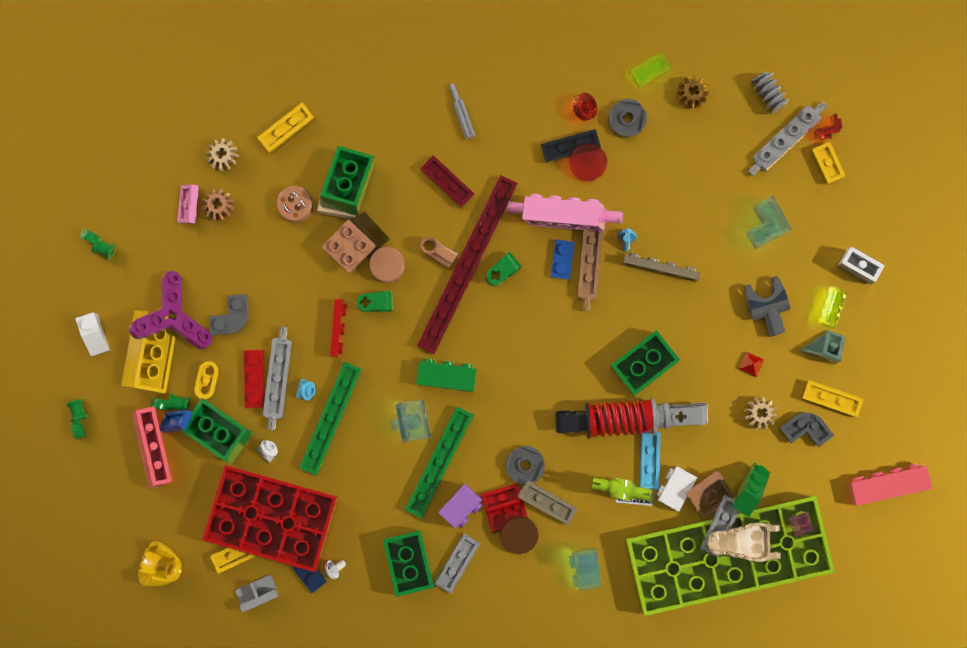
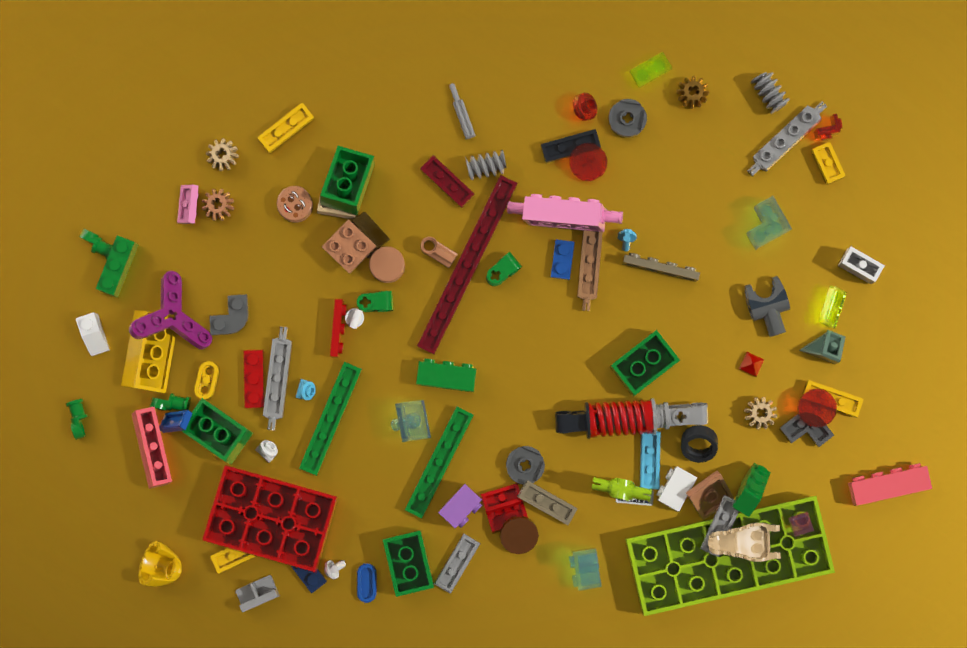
none -> green brick [96,235,139,298]
none -> white plate [345,308,364,329]
none -> blue tile [357,564,377,603]
none -> light grey piece [465,150,507,180]
none -> black tyre [681,425,718,463]
none -> clear red tile [797,389,837,428]

